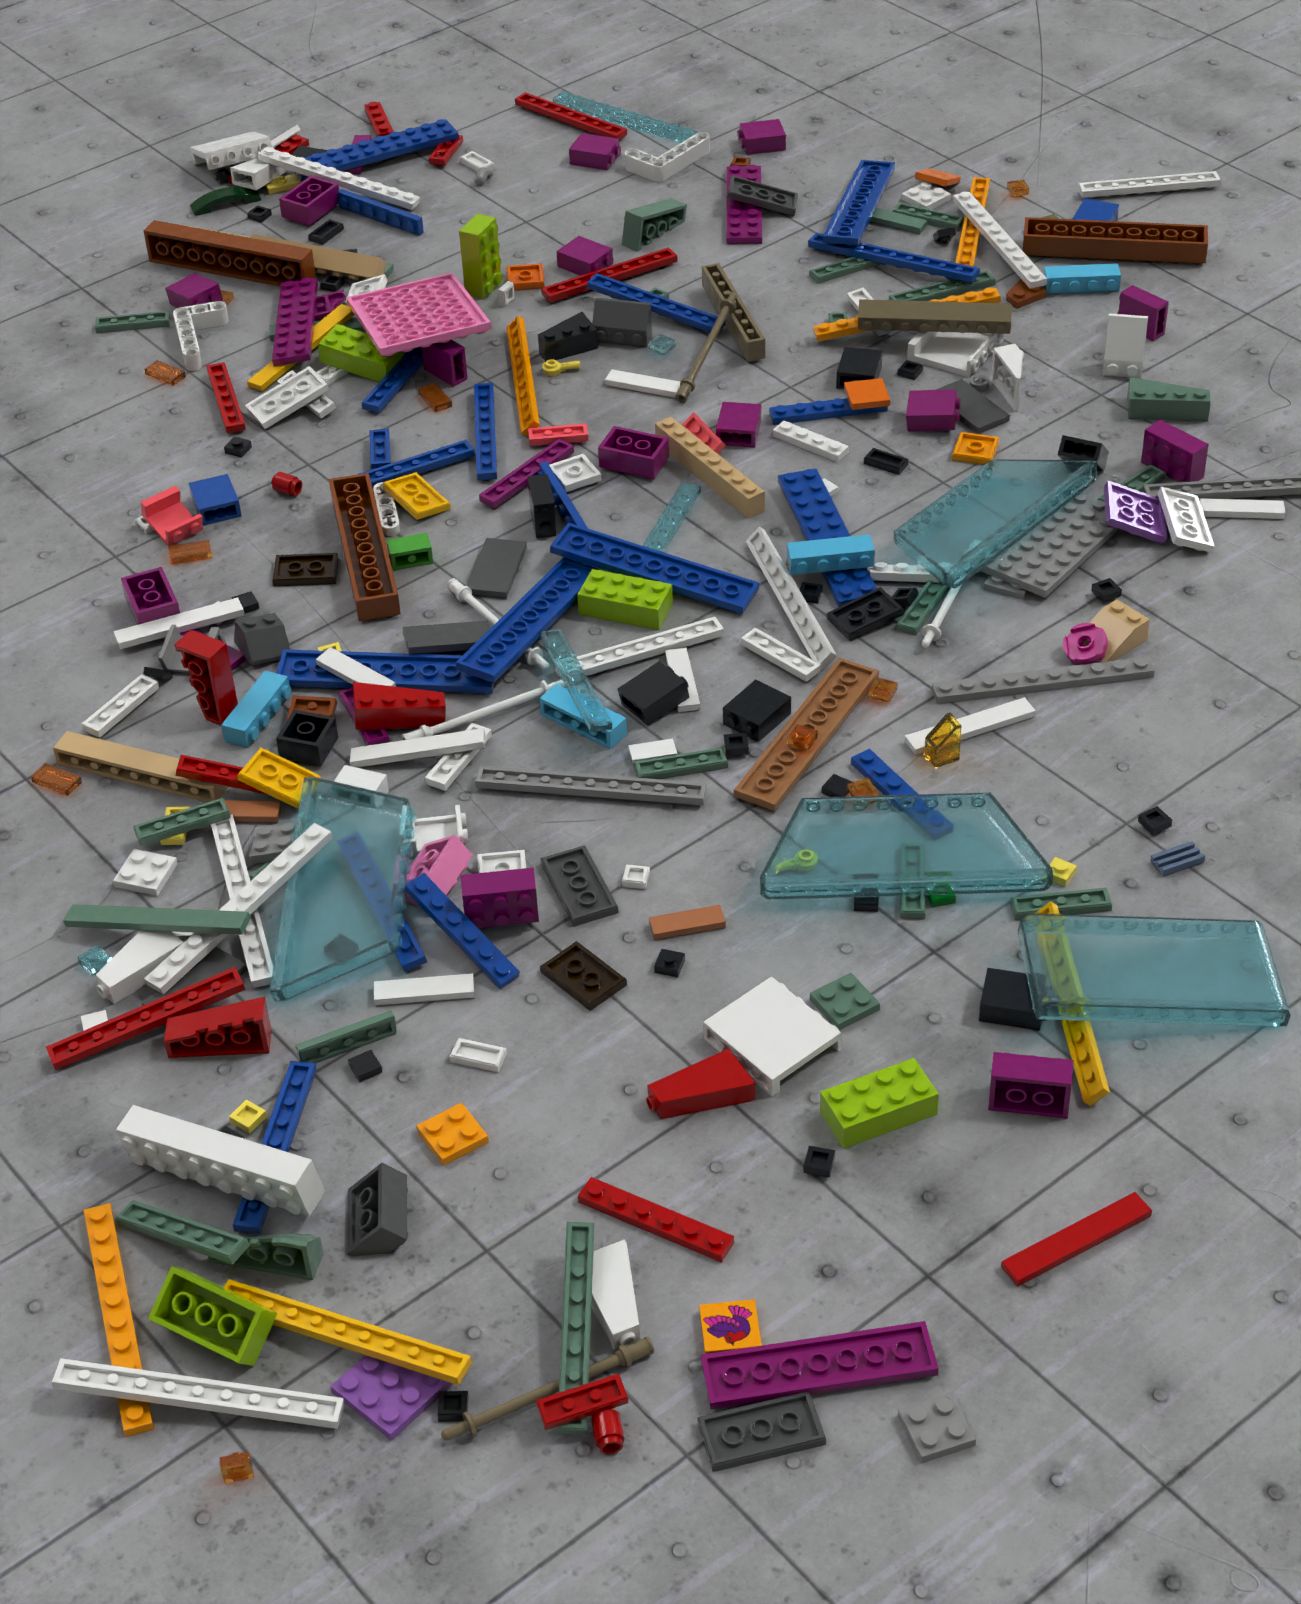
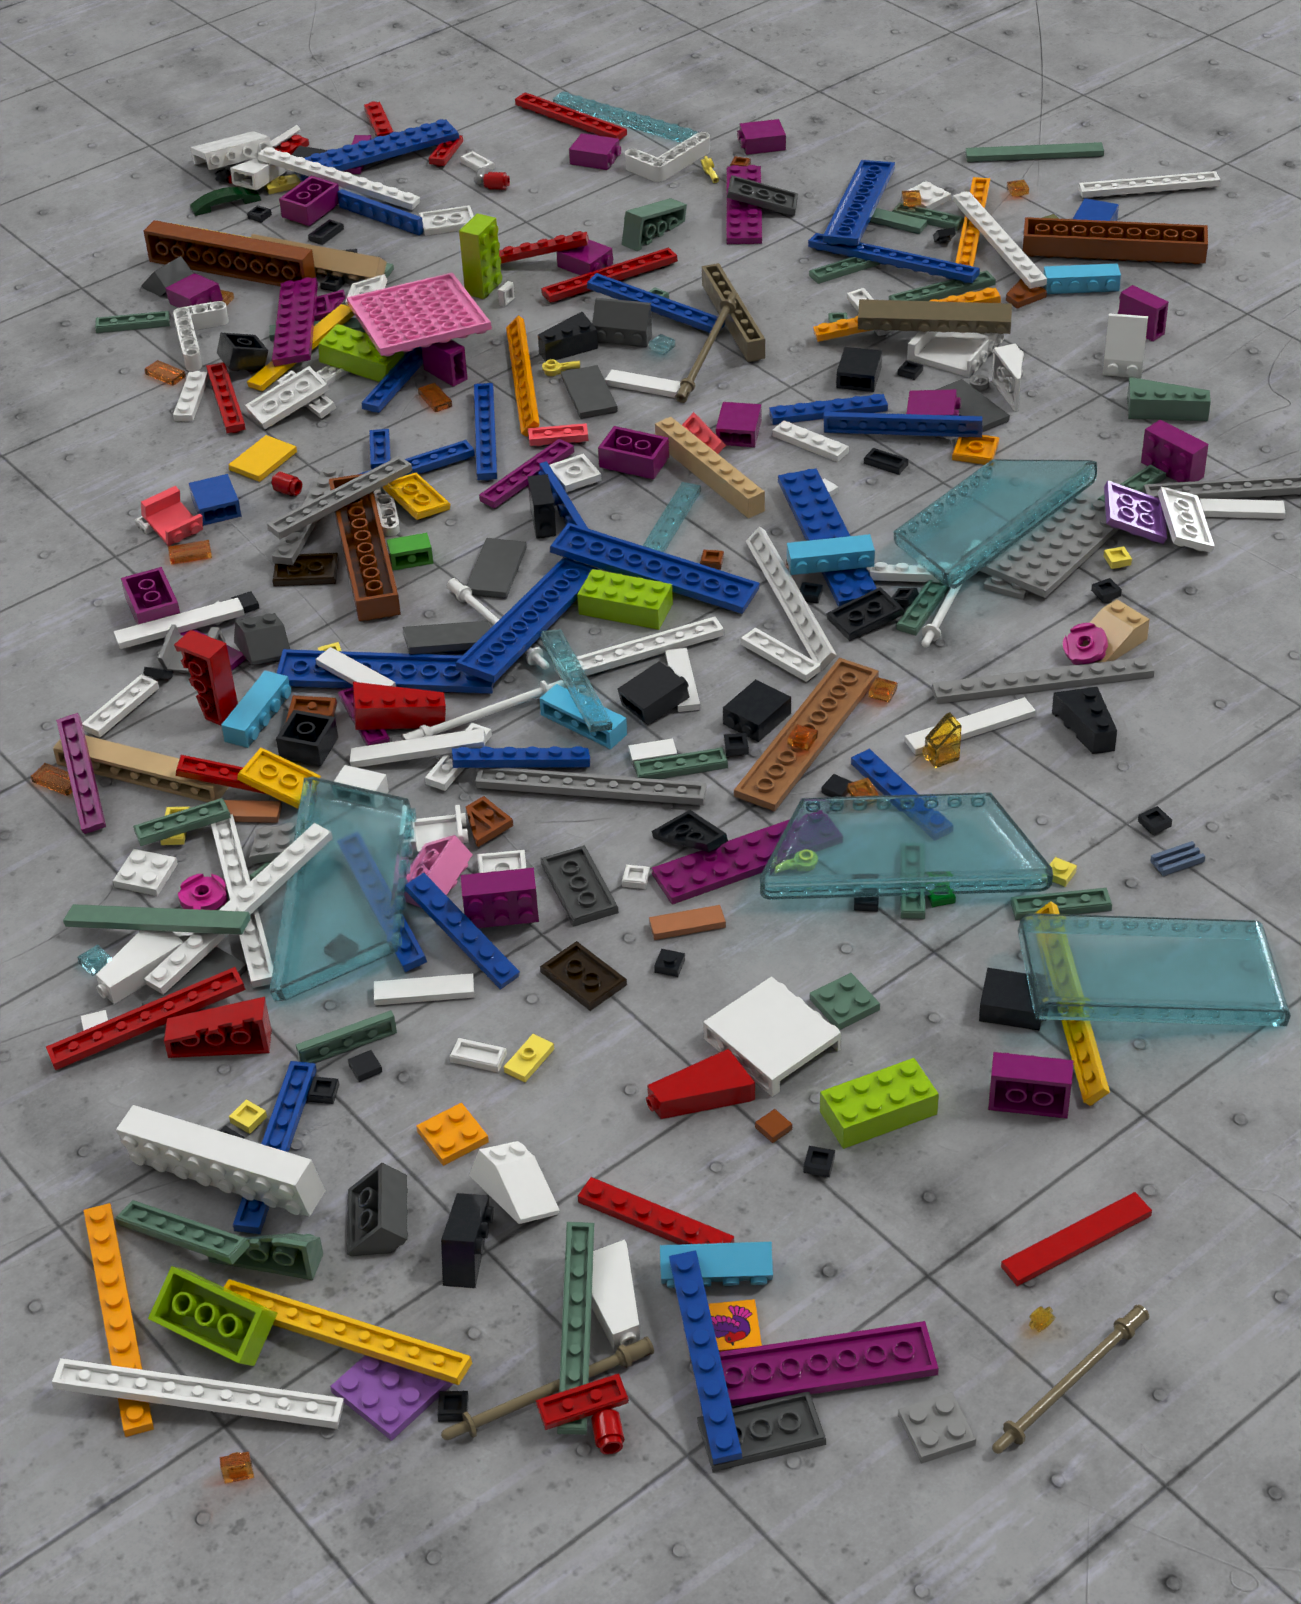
black plate [224,437,252,458] -> none
orange tile [506,263,545,290] -> none
orange tile [844,378,890,410] -> none
orange tile [915,168,961,187] -> none
black brick [1057,435,1109,472] -> none
none -> magenta plate [56,712,106,834]
none -> dark grey slope [141,256,193,297]
none -> white plate [173,371,209,422]
none -> dark pink plate [178,874,227,910]
none -> black brick [217,332,268,373]
none -> yellow tile [228,435,297,482]
none -> light grey plate [267,456,412,539]
none -> light grey plate [272,467,344,565]
none -> black tile [307,1077,339,1104]
none -> white tile [419,205,474,236]
none -> black wedge [441,1193,494,1288]
none -> blue plate [452,746,590,768]
none -> dark orange wing [466,796,513,847]
none -> white slope [469,1141,560,1224]
none -> red brick [483,172,510,190]
none -> red plate [499,231,589,264]
none -> light yellow plate [504,1034,554,1082]
none -> dark grey tile [561,365,618,419]
none -> magenta plate [651,808,843,905]
none -> black wing [651,810,728,852]
none -> medium azure brick [660,1242,773,1288]
none -> blue plate [669,1250,742,1464]
none -> dark orange tile [700,549,724,570]
none -> light yellow plate [701,156,719,183]
none -> dark orange tile [755,1109,792,1143]
none -> blue plate [823,412,983,438]
none -> clear orange plate [901,190,921,207]
none -> sand green tile [965,142,1104,162]
none -> dark tan bar [992,1304,1149,1454]
none -> clear yellow plate [1029,1306,1056,1332]
none -> black wedge [1052,687,1117,754]
none -> light yellow plate [1103,546,1132,569]

